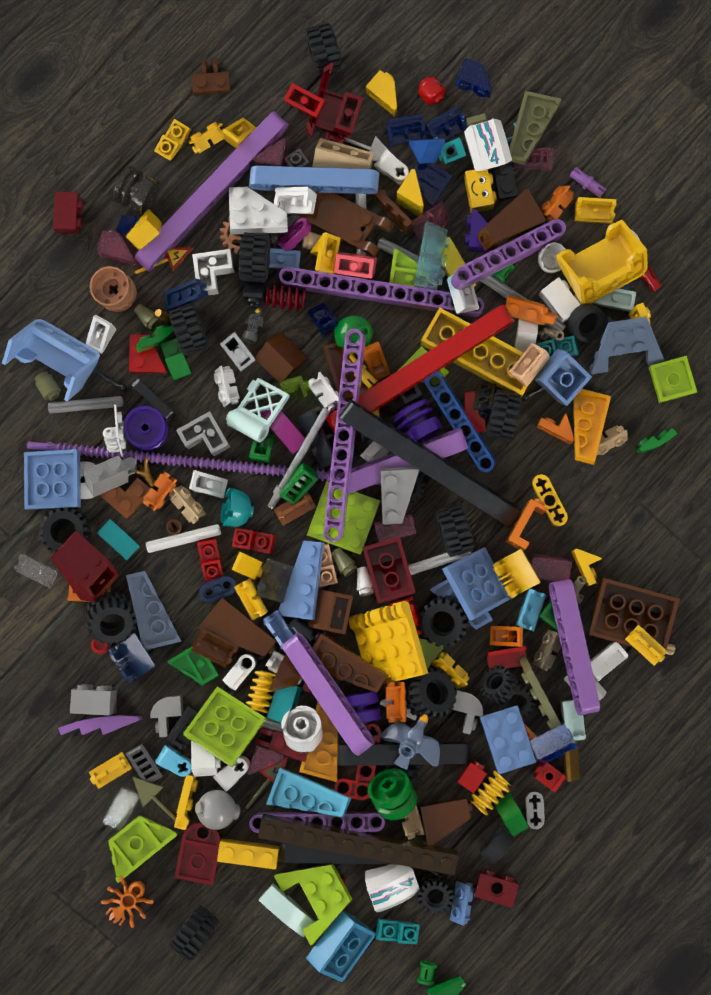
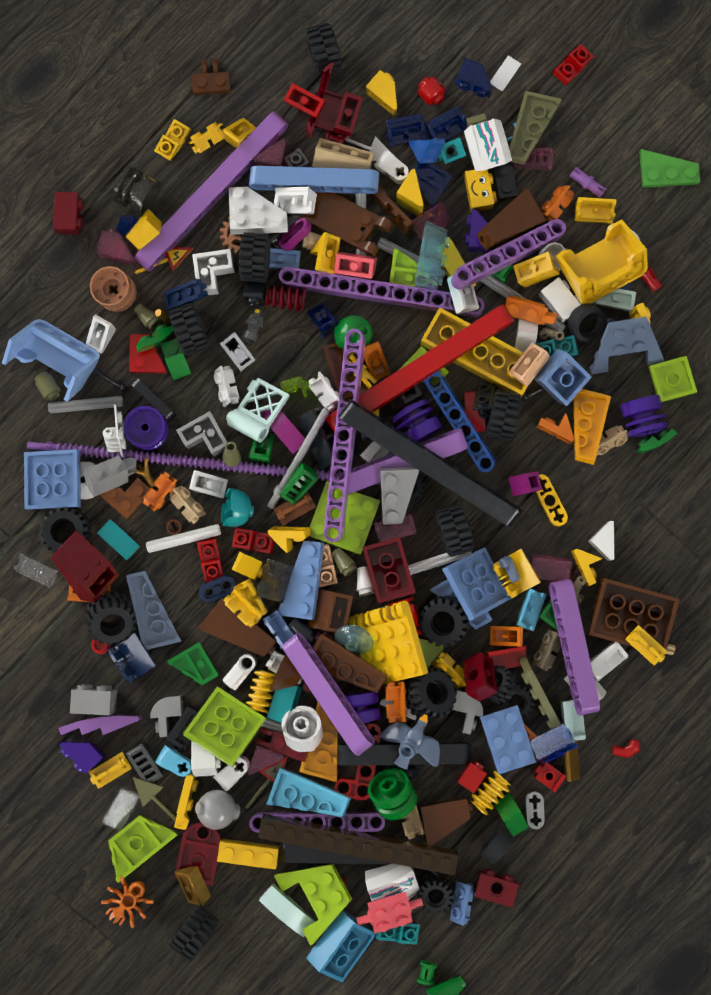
reddish brown hinge [191,629,239,668] -> none
reddish brown slope [255,332,308,385] -> none
orange panel [505,498,548,551] -> none
none -> dark purple slope [59,741,106,774]
none -> pearl gold slope [175,866,211,906]
none -> olive cone [222,442,241,467]
none -> yellow hinge [223,588,262,628]
none -> yellow slope [268,526,311,553]
none -> clear light blue dish [335,625,373,655]
none -> coral plate [356,891,423,933]
none -> dark red brick [463,652,497,702]
none -> white sticker [489,55,521,91]
none -> sand blue arm [499,556,520,583]
none -> magenta brick [509,471,542,496]
none -> yellow hinge [513,252,560,288]
none -> red slope [553,44,594,86]
none -> white slope [588,521,614,561]
none -> red arm [612,739,640,758]
none -> dark purple wheel [620,395,668,437]
none -> bright green wing [639,149,700,188]

